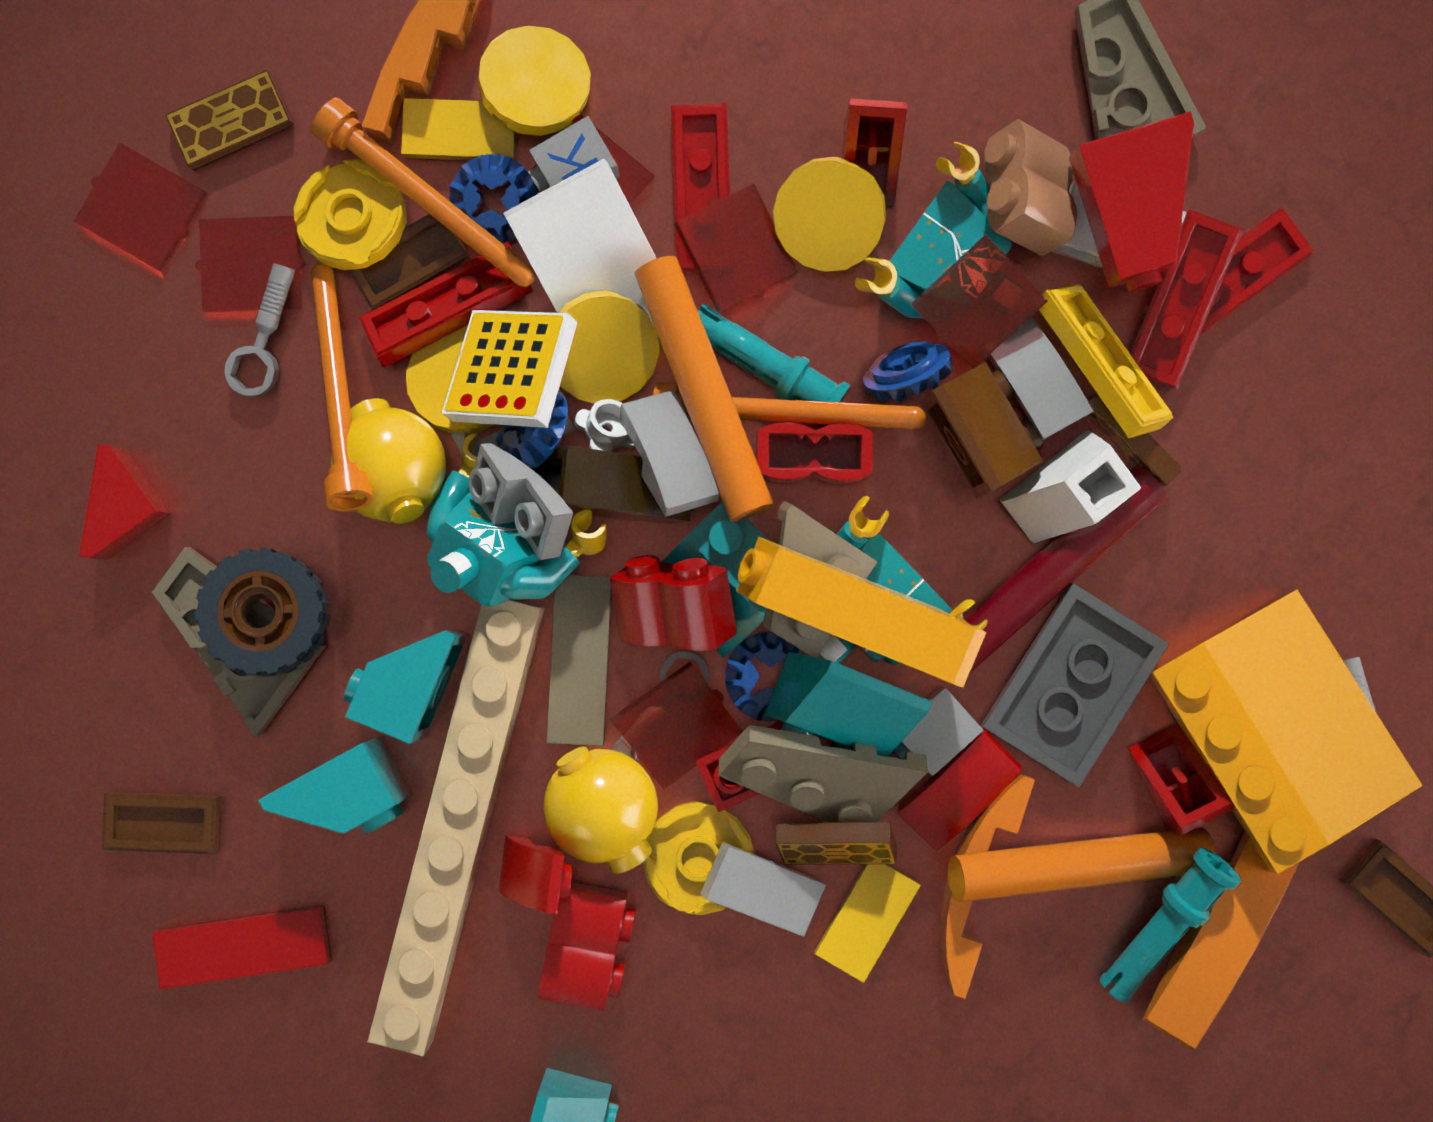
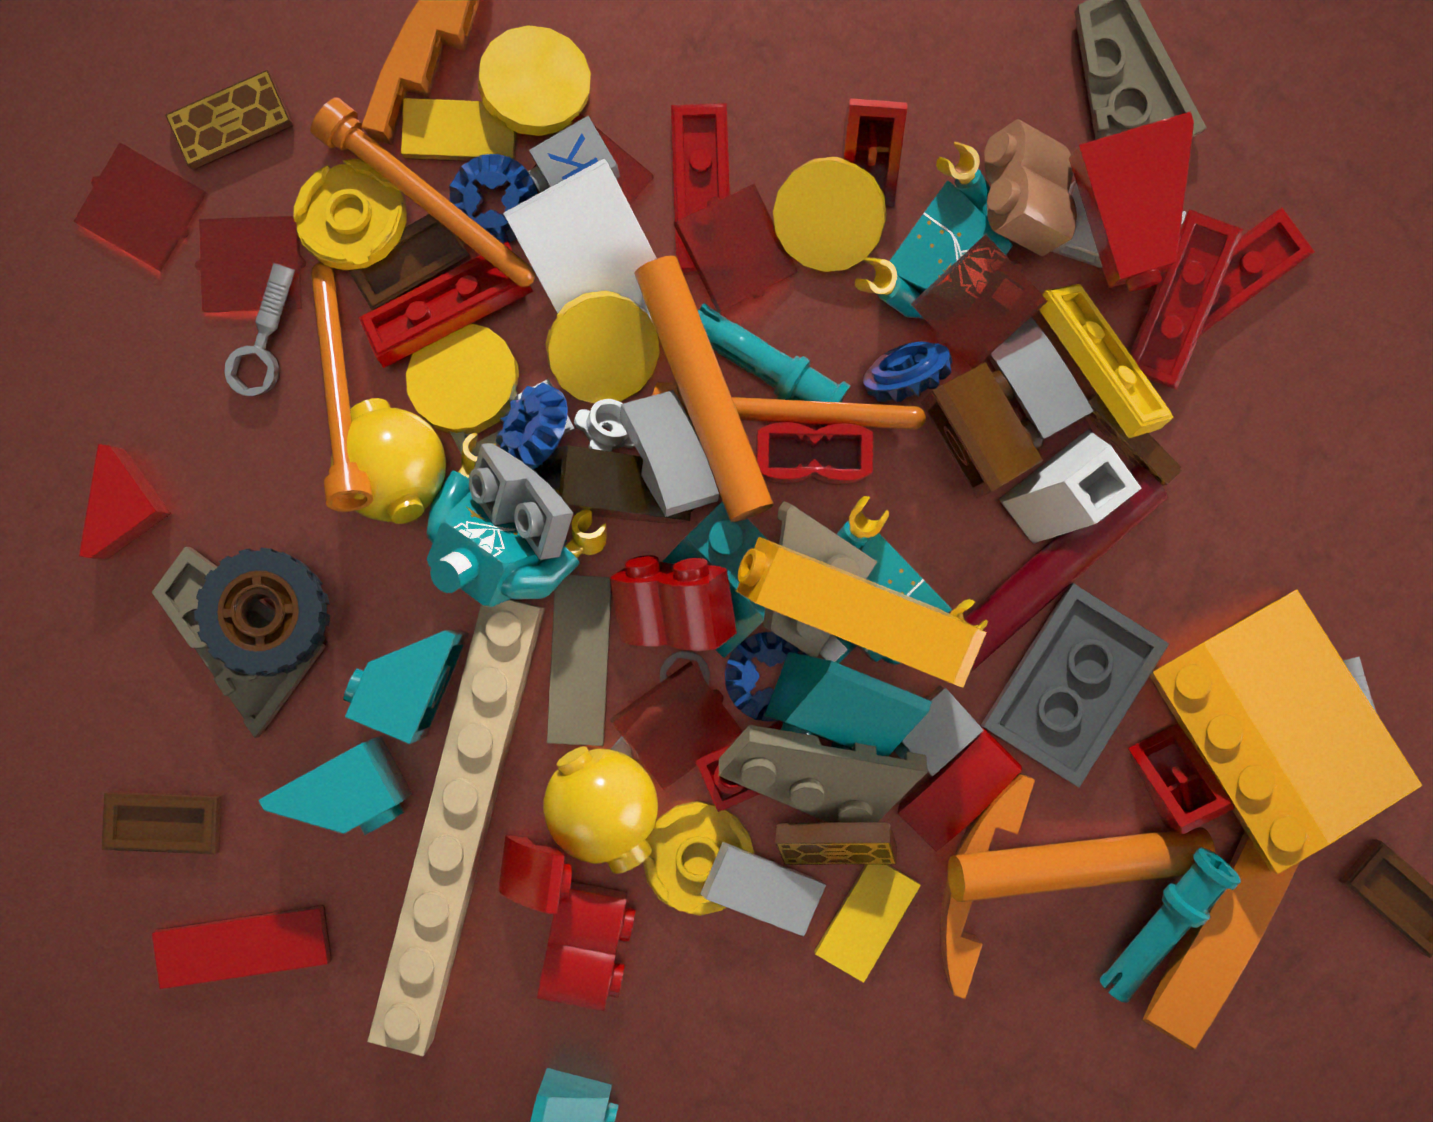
tile [442,310,578,428] -> none

